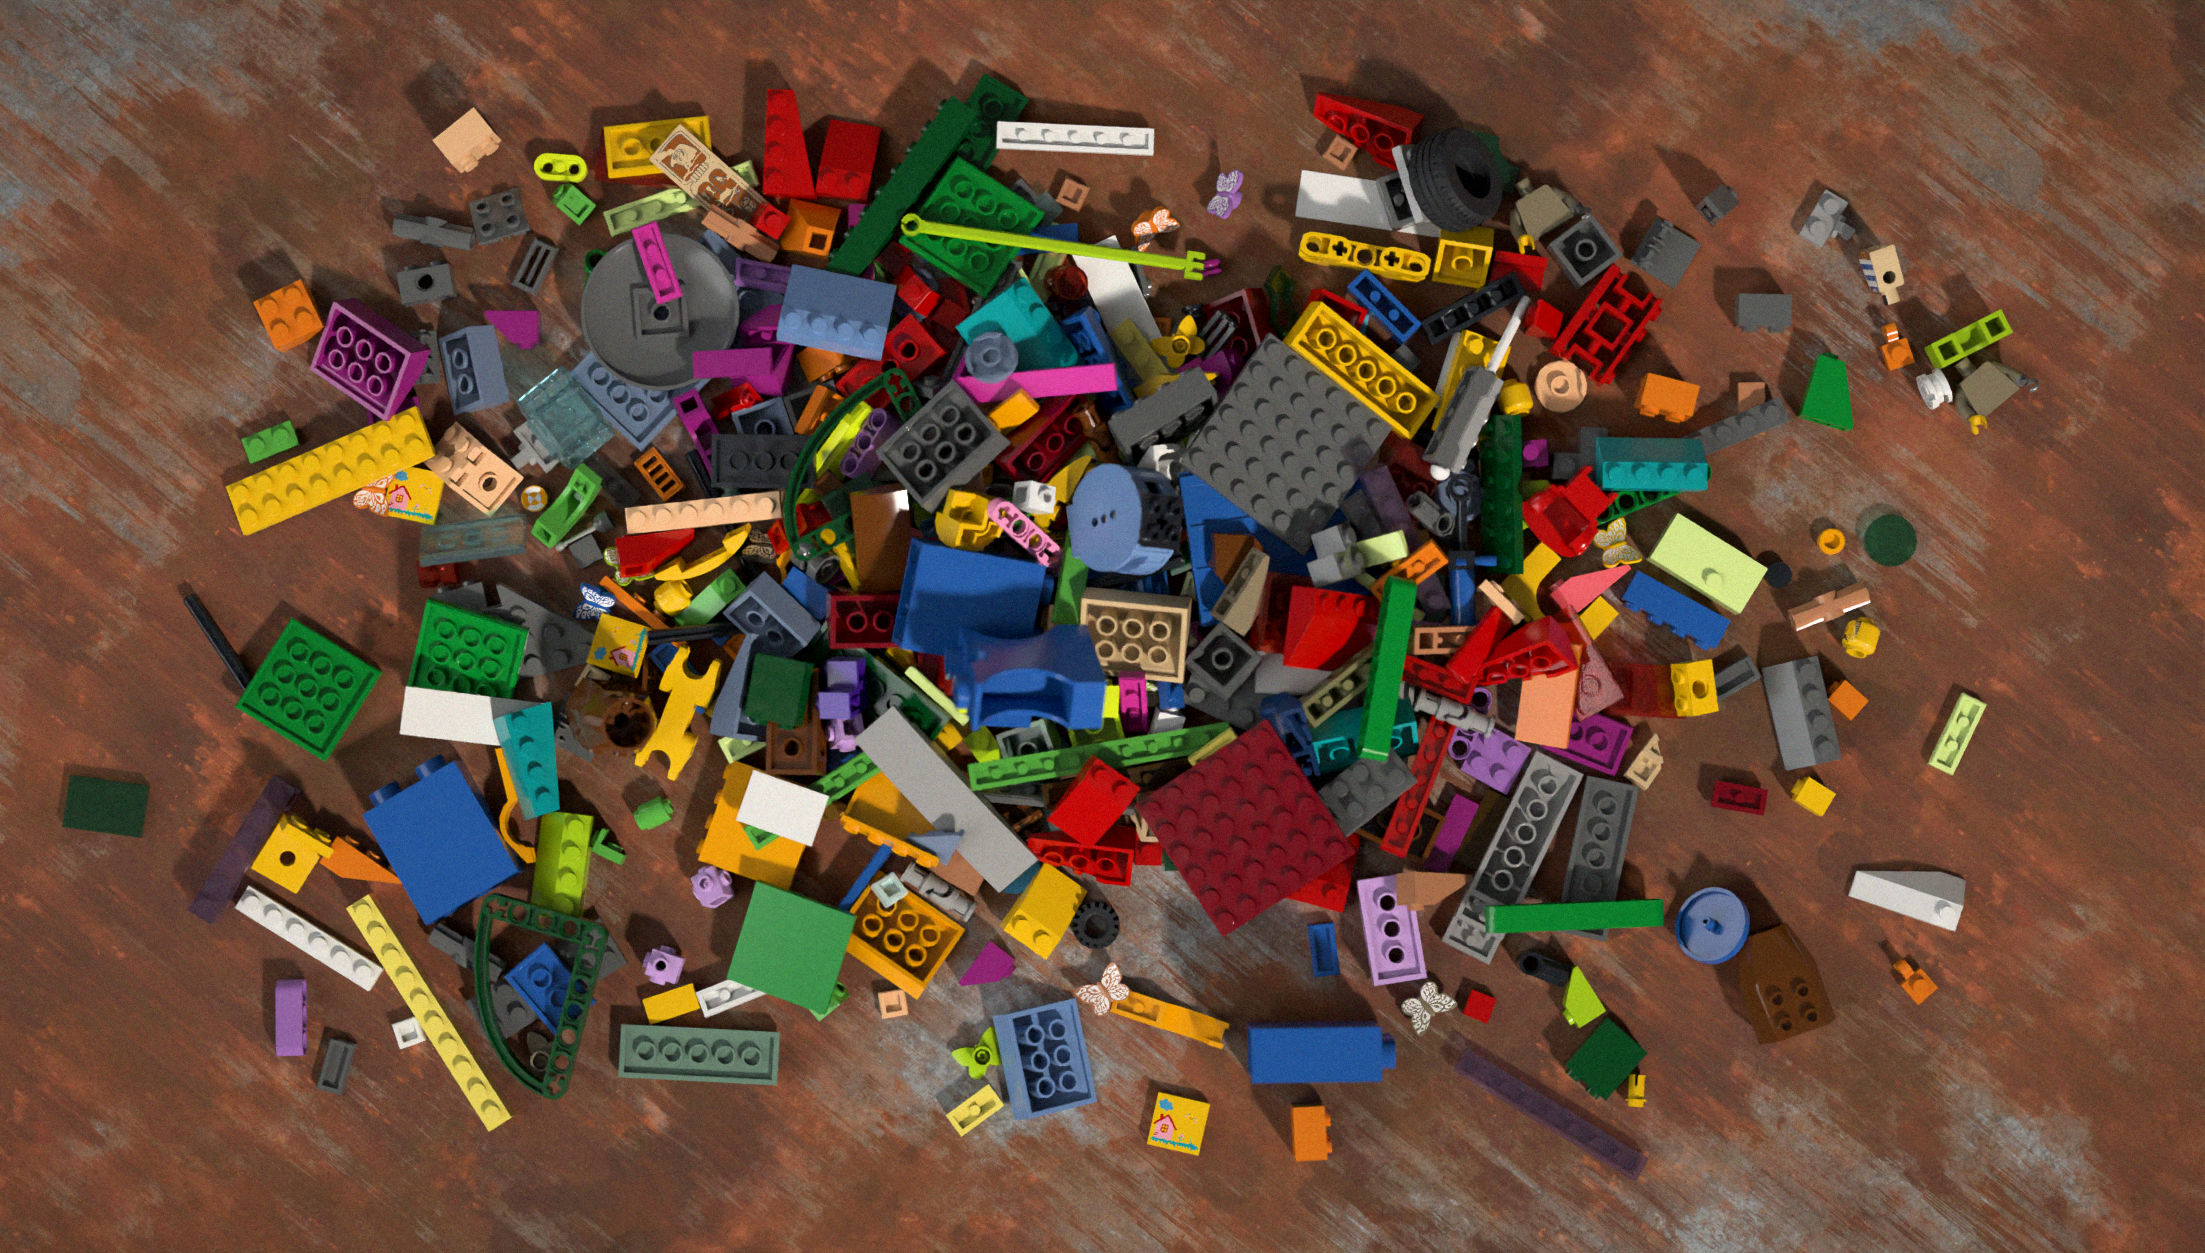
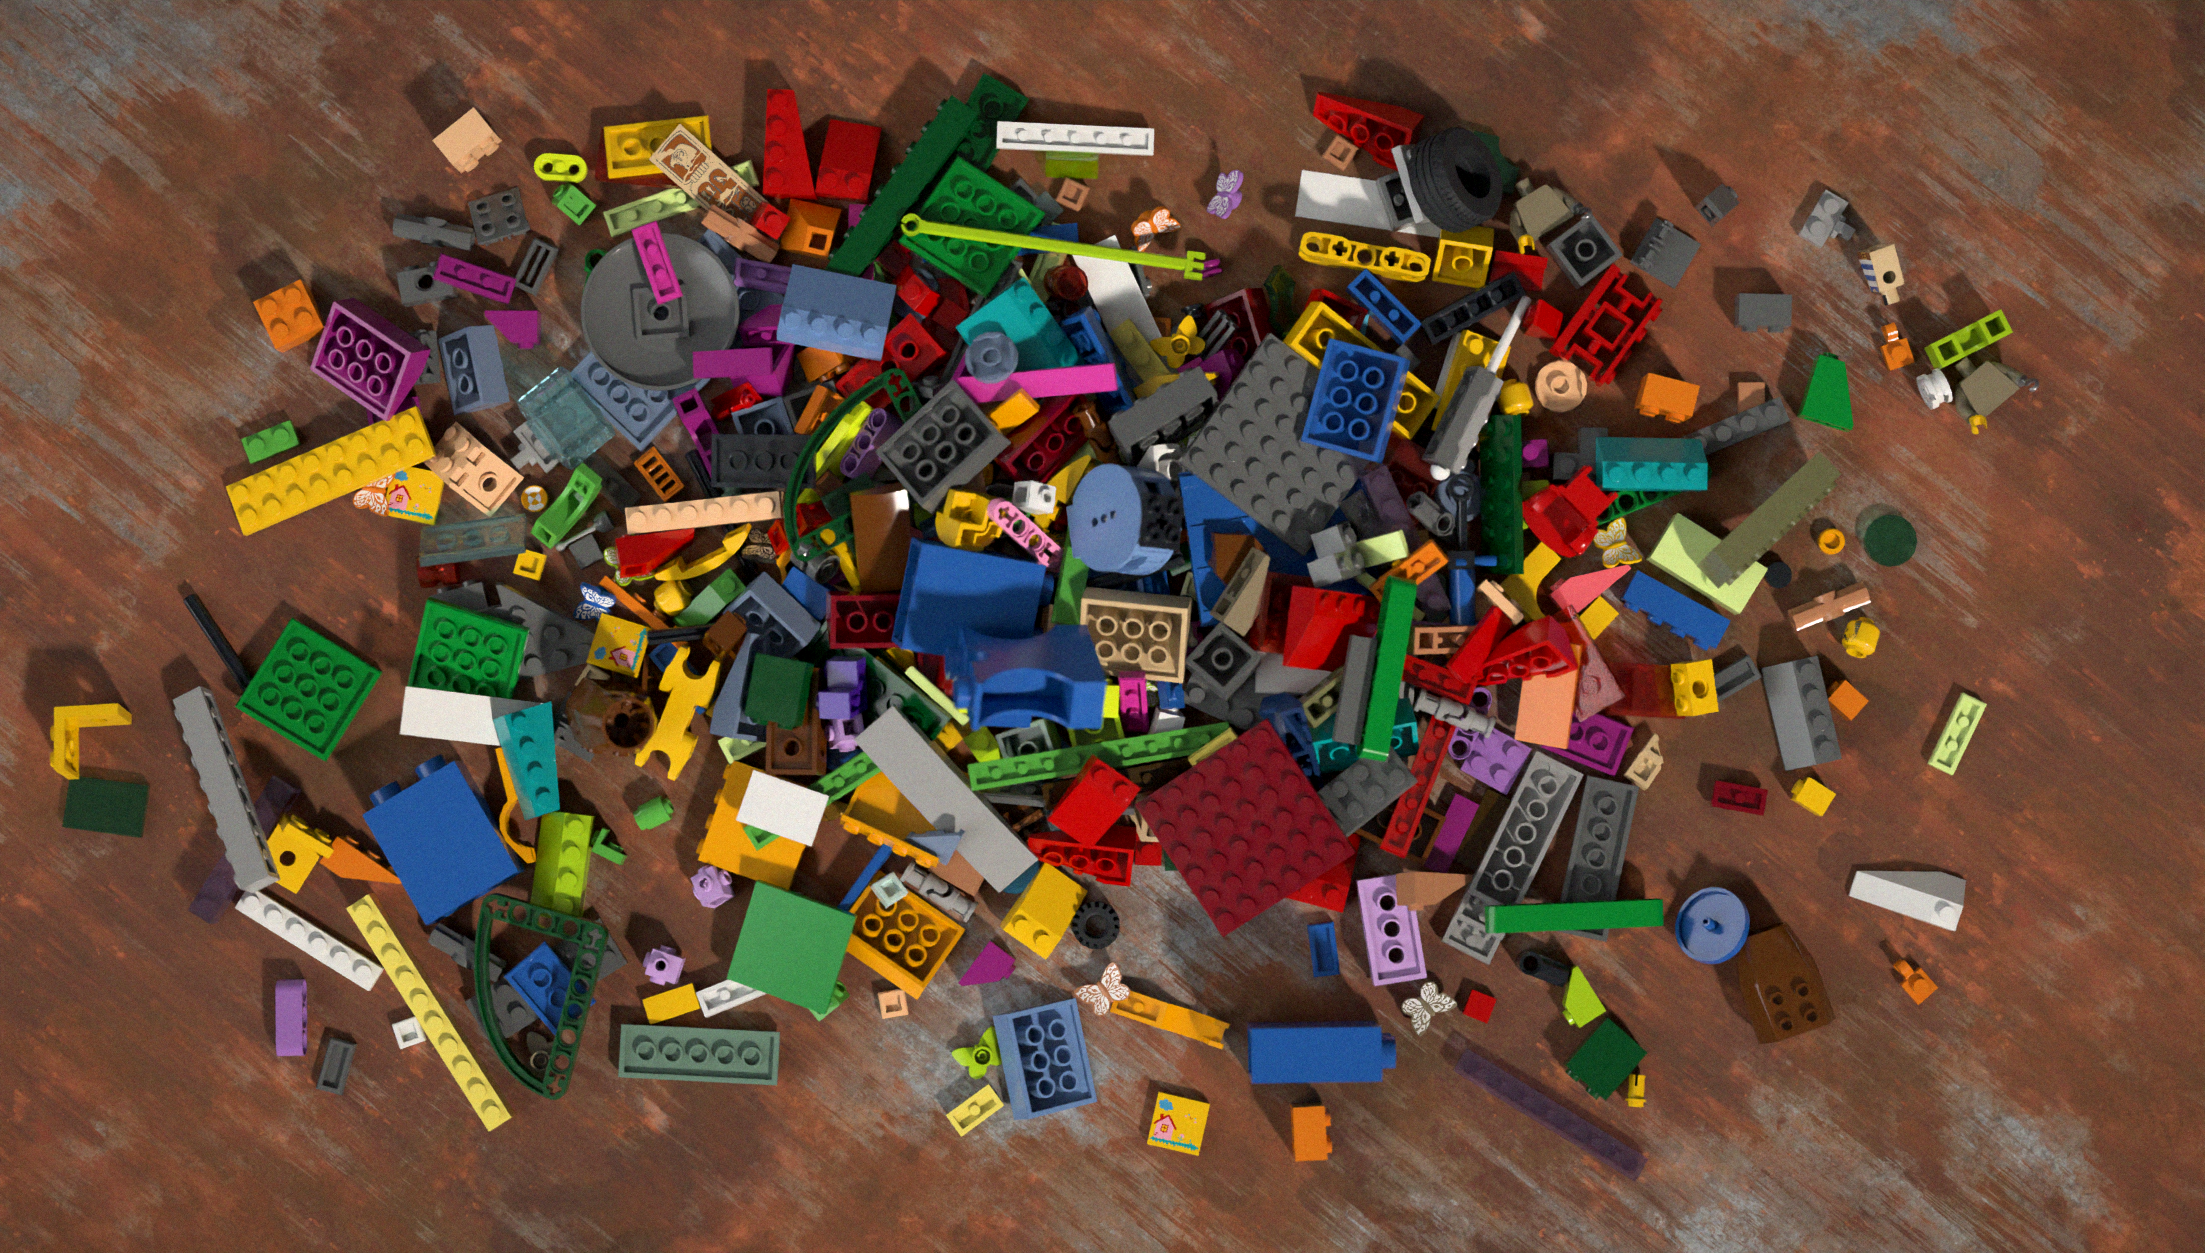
none -> yellow bracket [50,703,132,780]
none -> light grey brick [173,686,280,893]
none -> magenta tile [432,253,517,305]
none -> yellow plate [513,548,547,581]
none -> reddish brown brick [702,610,748,661]
none -> clear neon green slope [1046,151,1099,179]
none -> blue slope [1301,338,1410,464]
none -> dark grey tile [1332,635,1378,745]
none -> olive brick [1697,451,1841,589]

